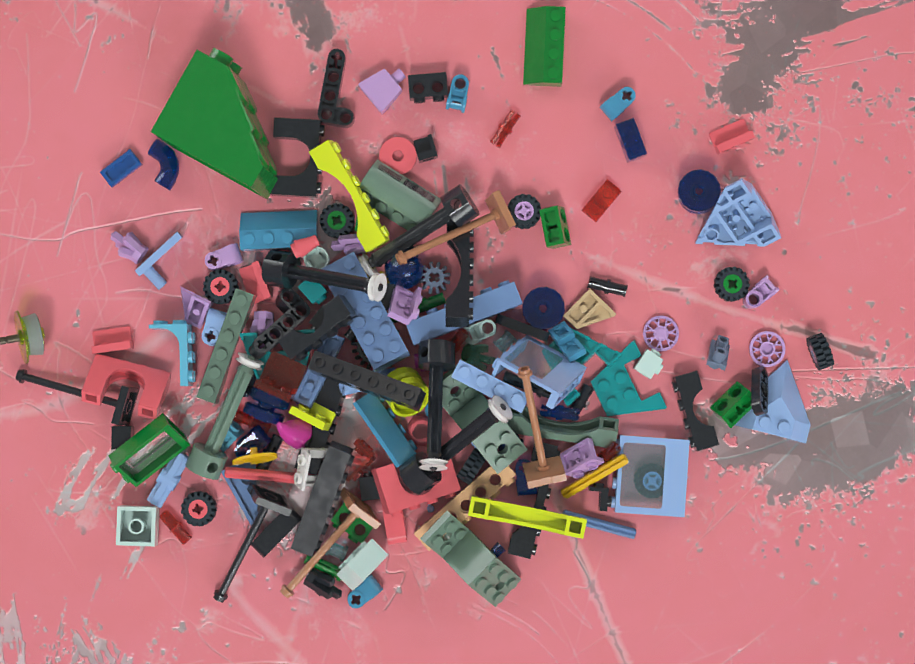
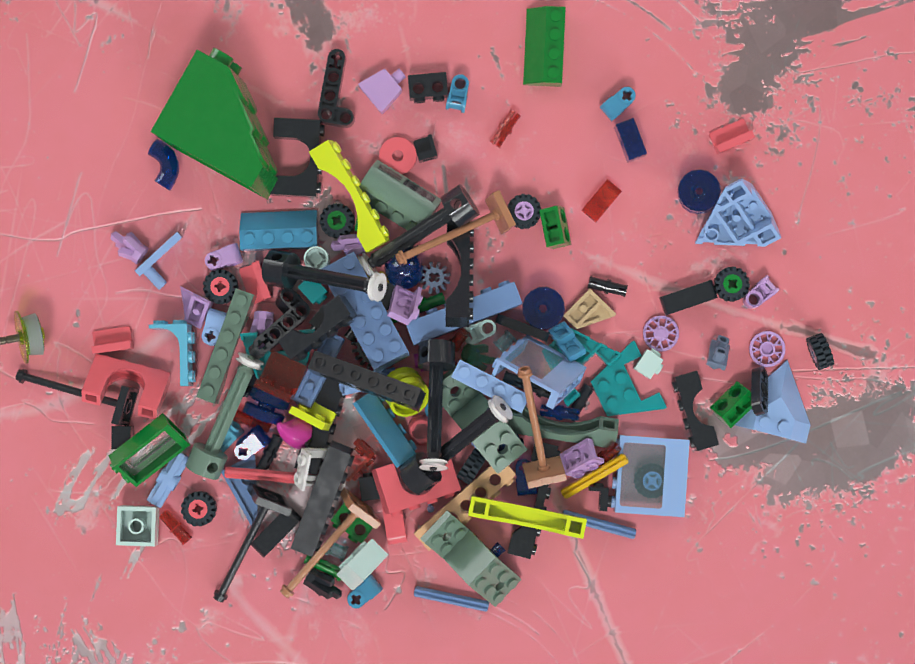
blue plate [100,149,143,188] -> none
yellow piece [232,447,278,465] -> none
coral cone [290,235,320,258] -> none
none -> medium blue axle [414,586,489,612]
none -> black beam [659,280,718,316]

